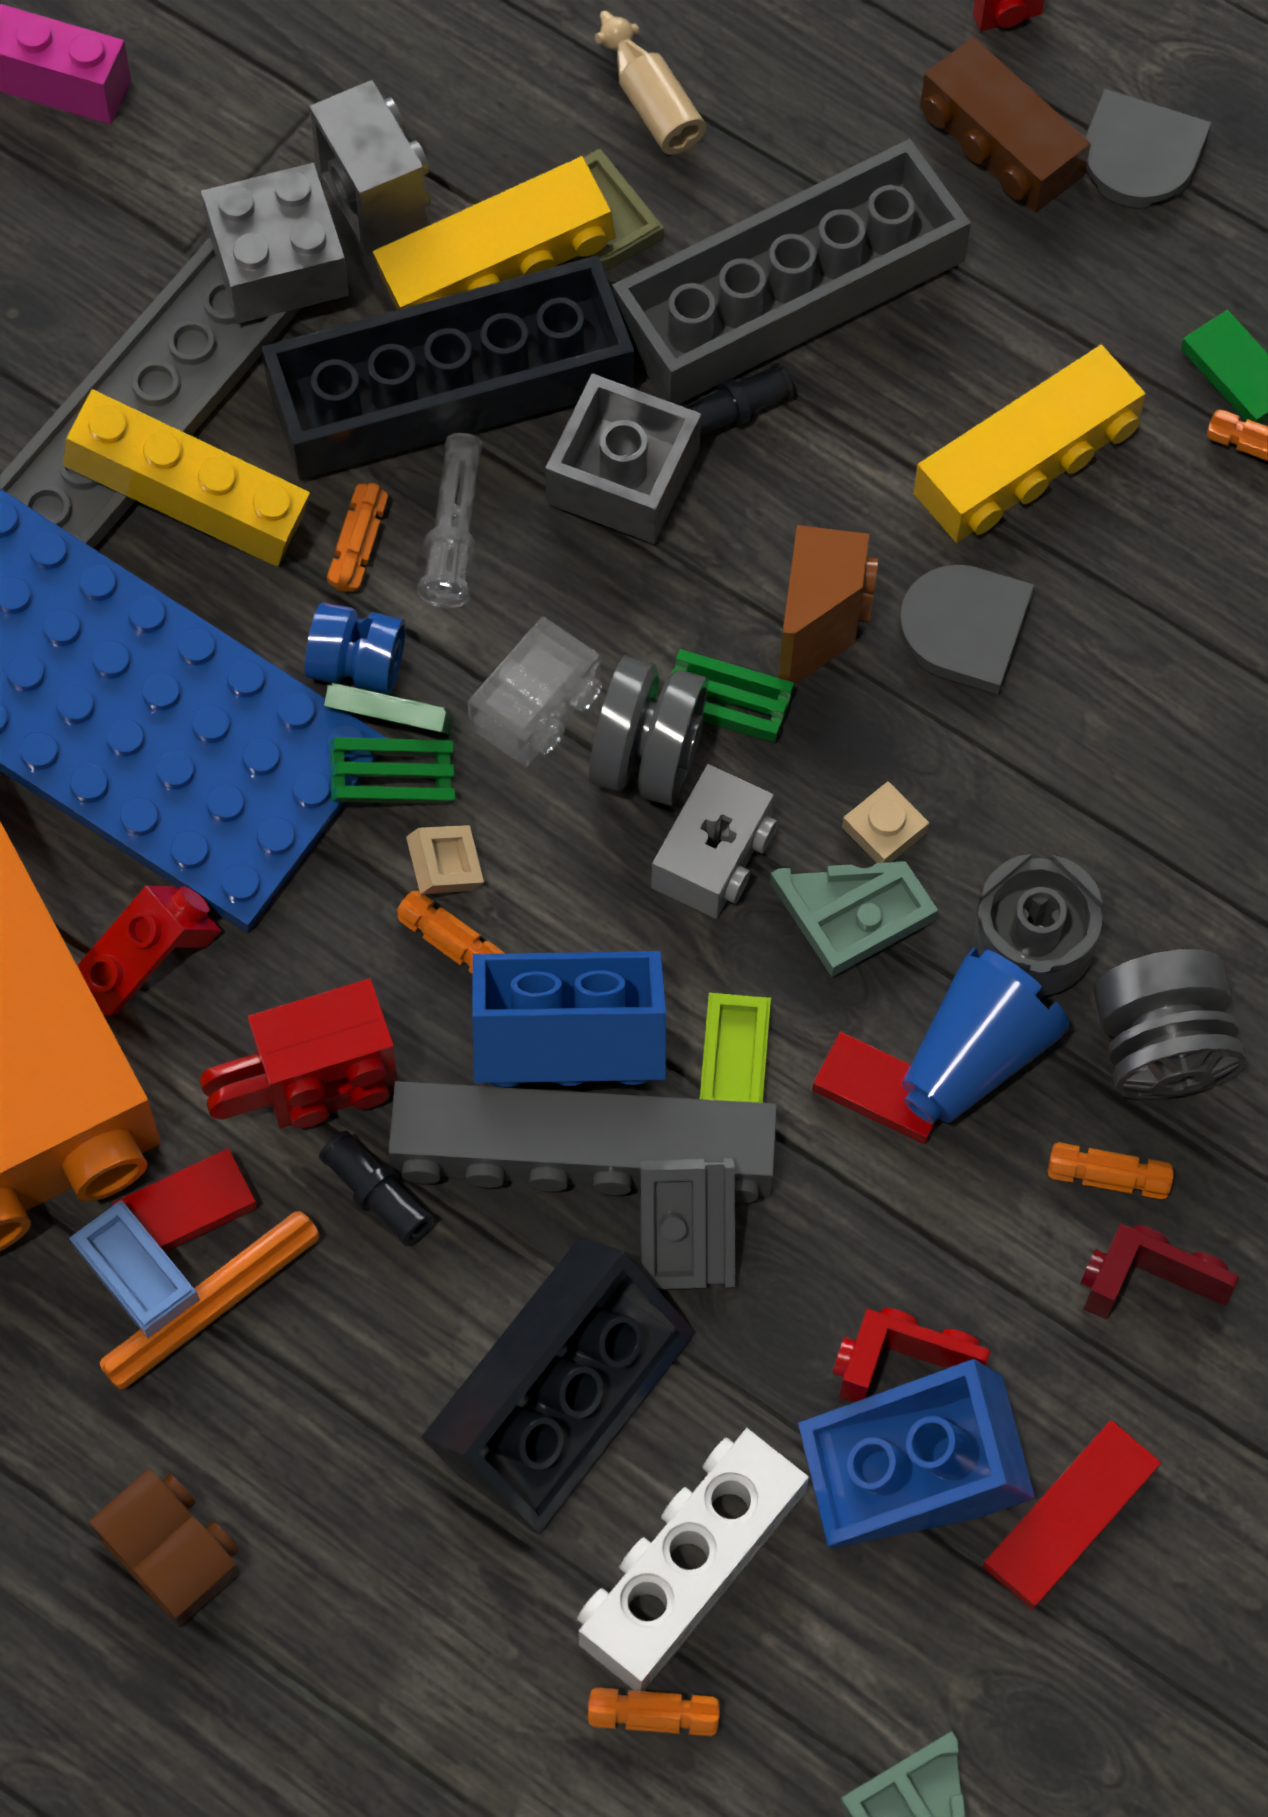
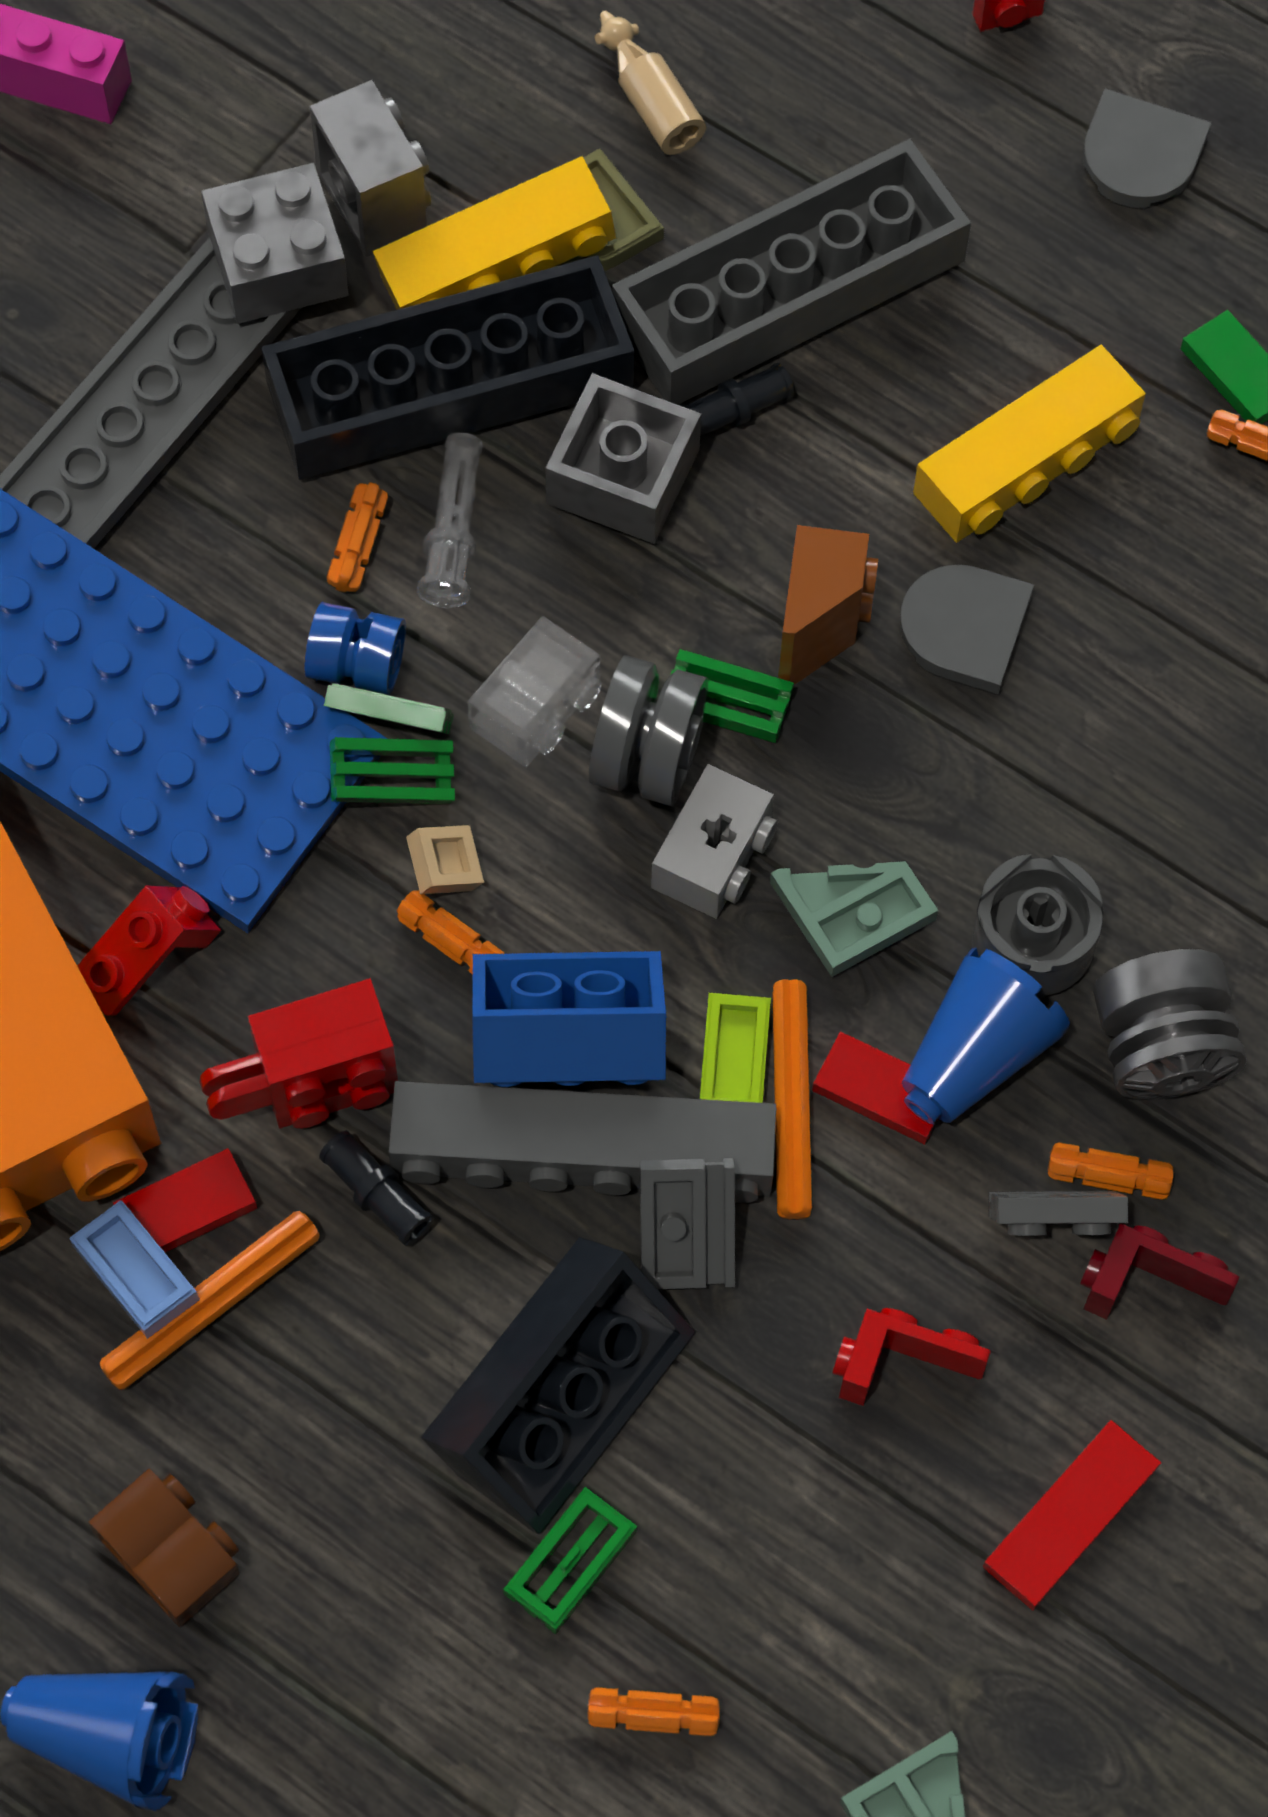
yellow brick [62,389,310,567] -> none
white brick [577,1428,809,1691] -> none
blue slope [798,1359,1035,1548] -> none
tan plate [842,781,929,863] -> none
reddish brown brick [920,36,1091,213] -> none
none -> blue cone [0,1672,198,1811]
none -> green tile [503,1487,637,1635]
none -> orange axle [773,979,812,1220]
none -> dark grey plate [988,1191,1128,1236]

